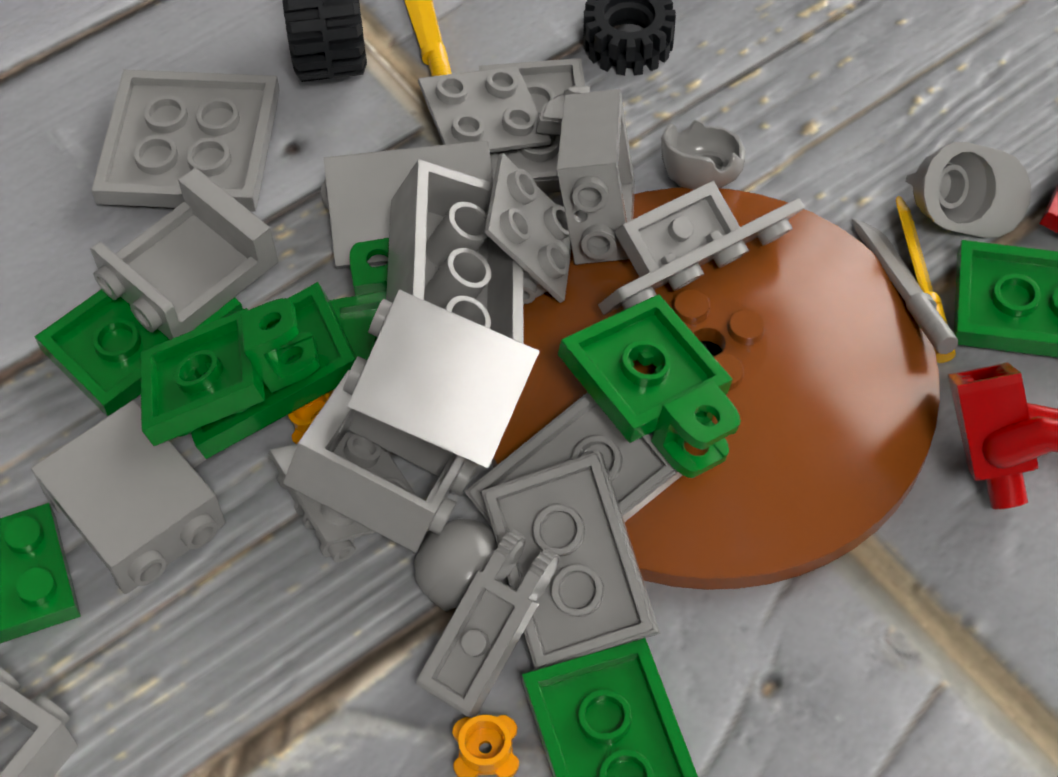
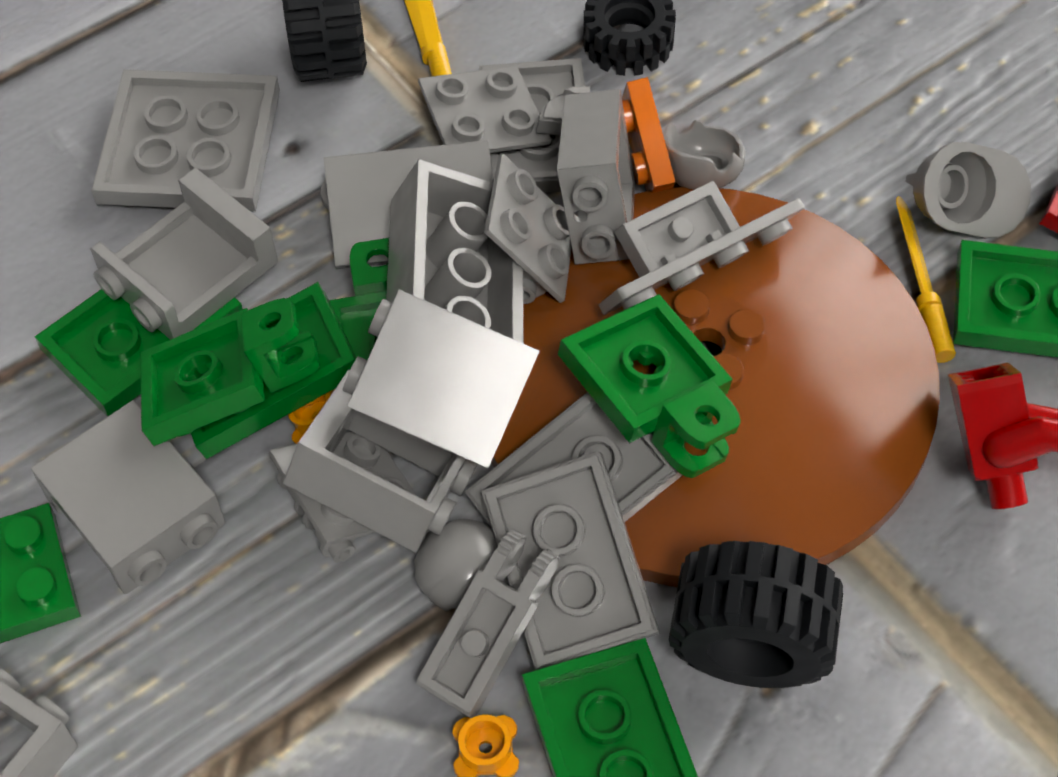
light grey piece [852,219,958,354] -> none
none -> orange wing [622,77,675,193]
none -> black tyre [668,541,843,688]

